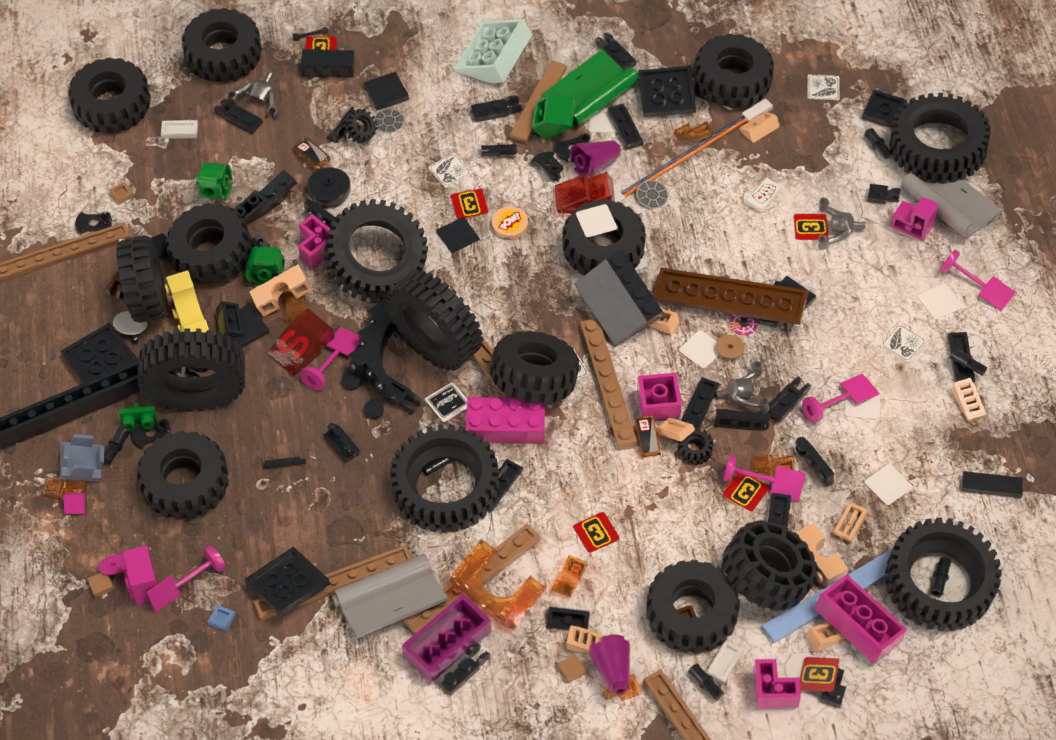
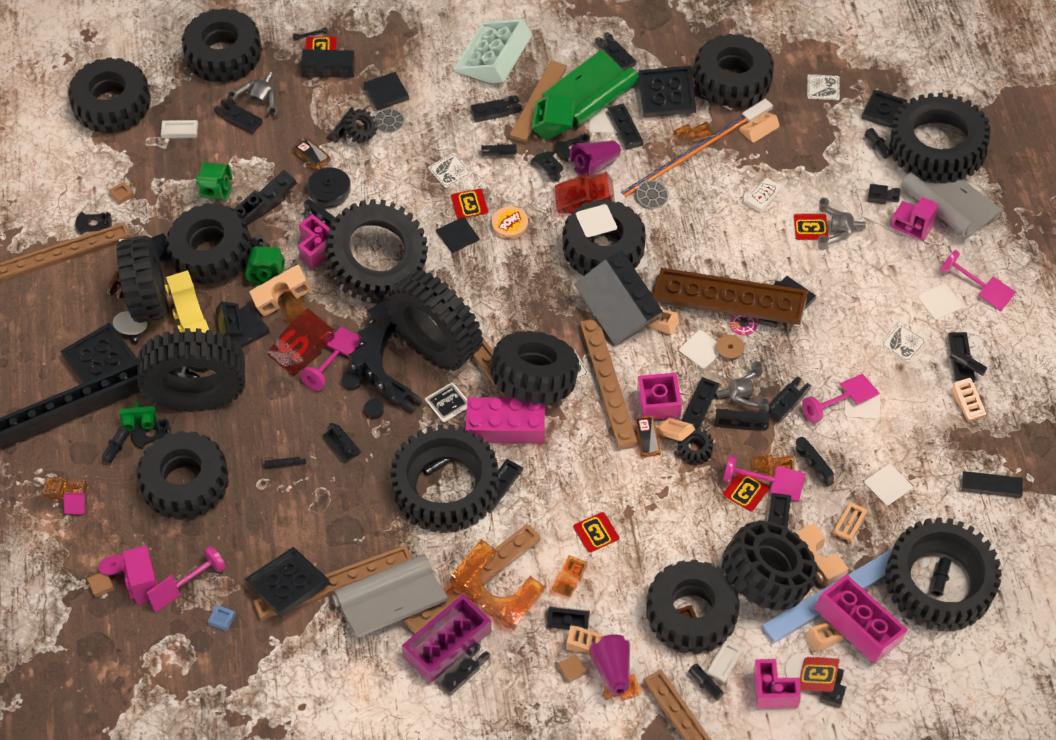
sand blue panel [60,434,104,482] -> none

